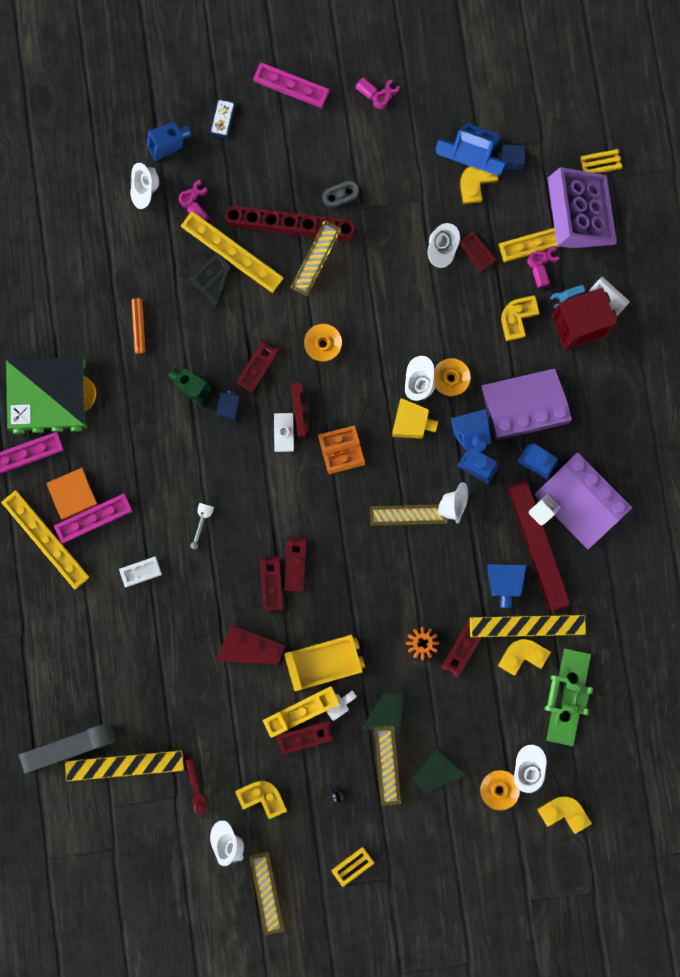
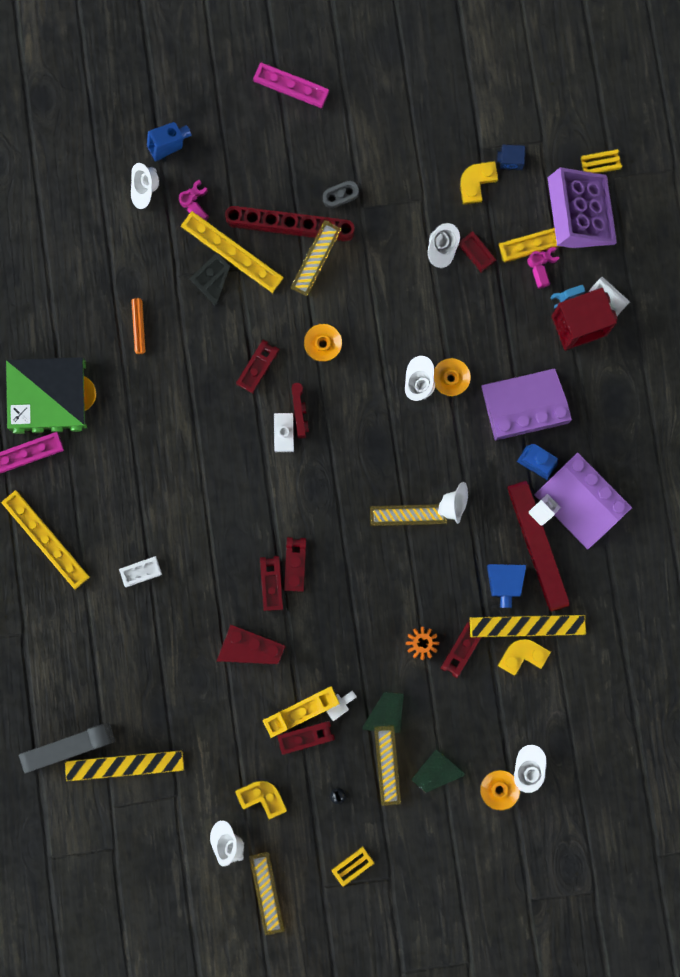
orange slope [47,468,97,520] -> none
dark pink plate [54,494,133,544] -> none
dark green torso [169,368,215,408] -> none
dark red piece [185,759,207,814] -> none
hinge [190,503,214,549] -> none
tile [209,98,236,139] -> none
dark blue brick [216,391,240,421] -> none
yellow panel [284,635,365,691] -> none
orange slope [318,425,365,475] -> none
dark pink bar [356,77,400,109] -> none
yellow torso [392,398,438,438] -> none
blue plate [436,123,507,176] -> none
blue torso [451,409,491,451] -> none
blue torso [457,448,498,485] -> none
yellow plate [501,295,539,341] -> none
yellow plate [537,796,592,834] -> none
bright green piece [544,649,593,746] -> none

